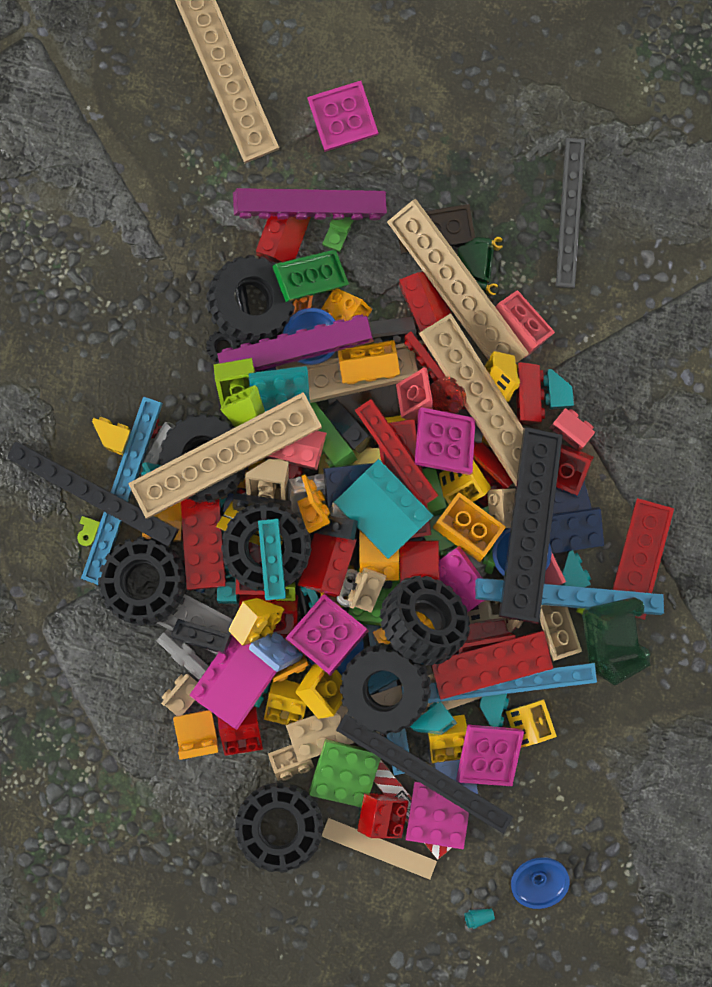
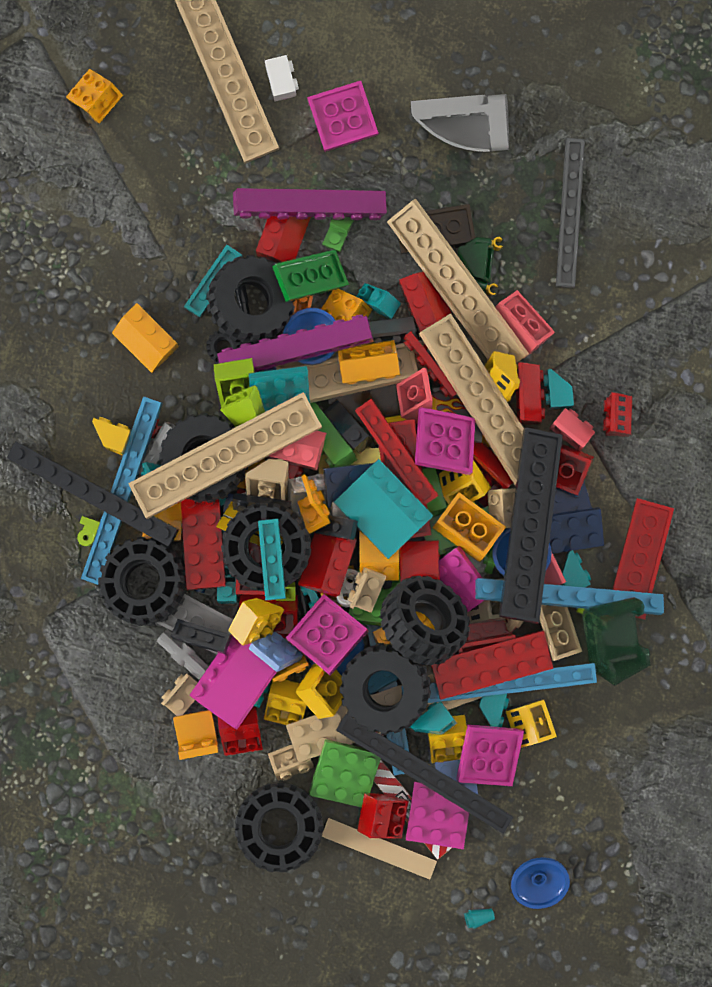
clear red plate [430,376,467,414] -> none
none -> light orange bracket [66,69,123,123]
none -> light orange slope [112,303,179,373]
none -> teal plate [184,245,243,318]
none -> white brick [265,55,299,102]
none -> teal slope [356,283,401,319]
none -> light grey panel [411,94,509,152]
none -> red slope [603,393,632,437]

